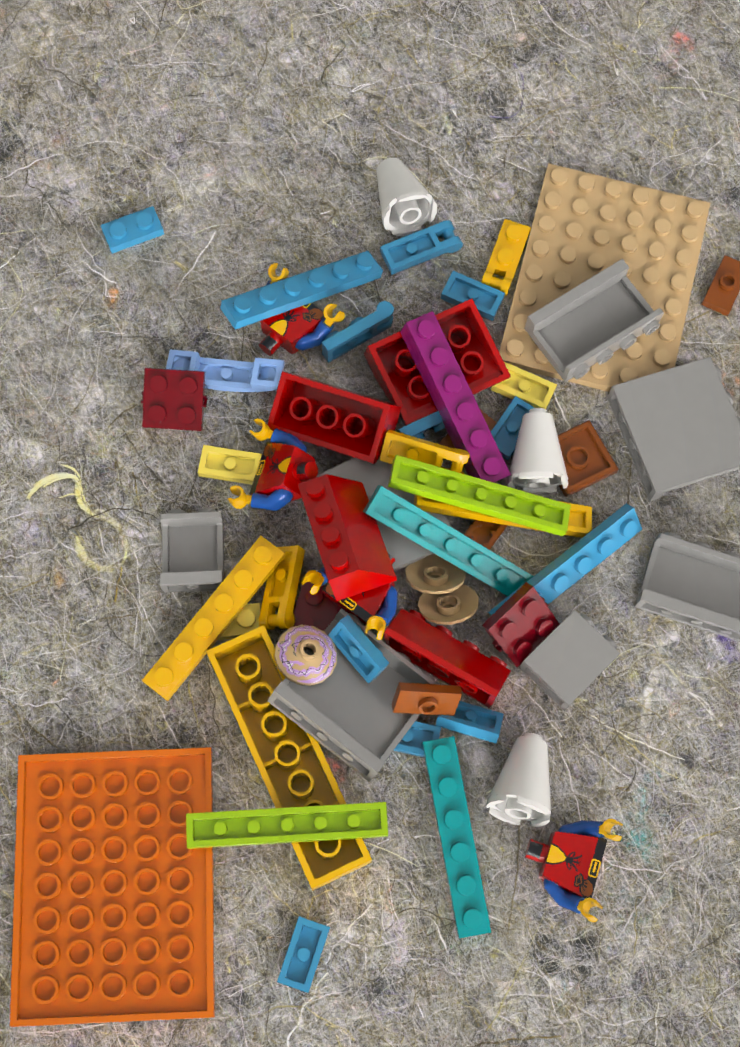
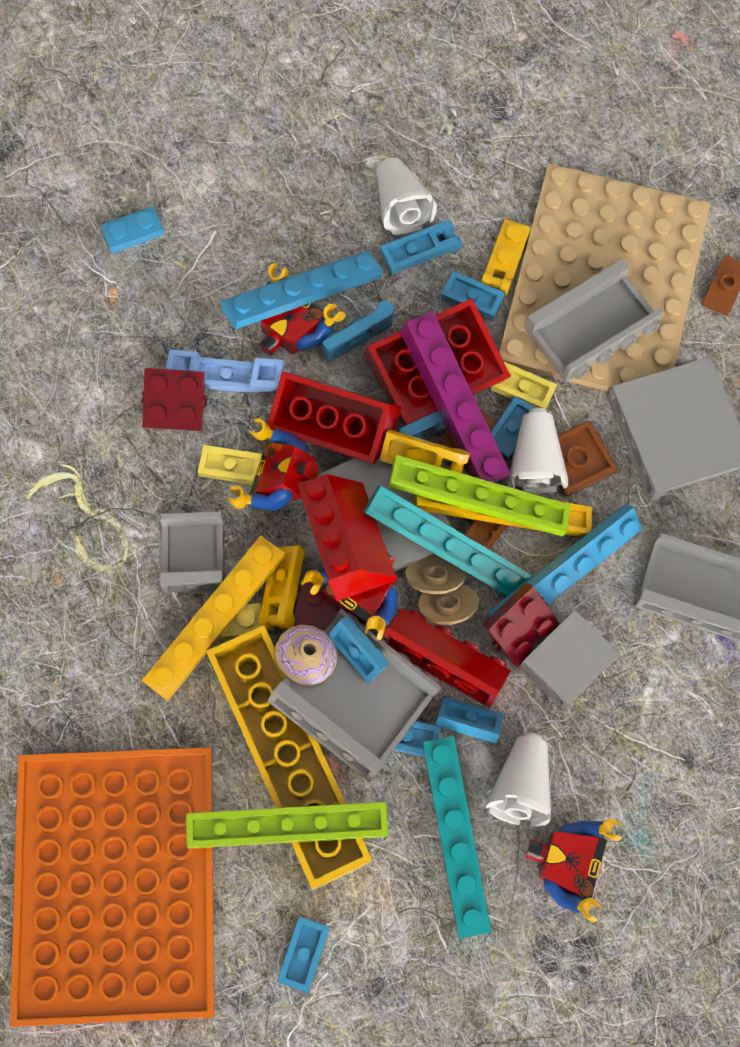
dark orange plate [391,682,462,716] -> none

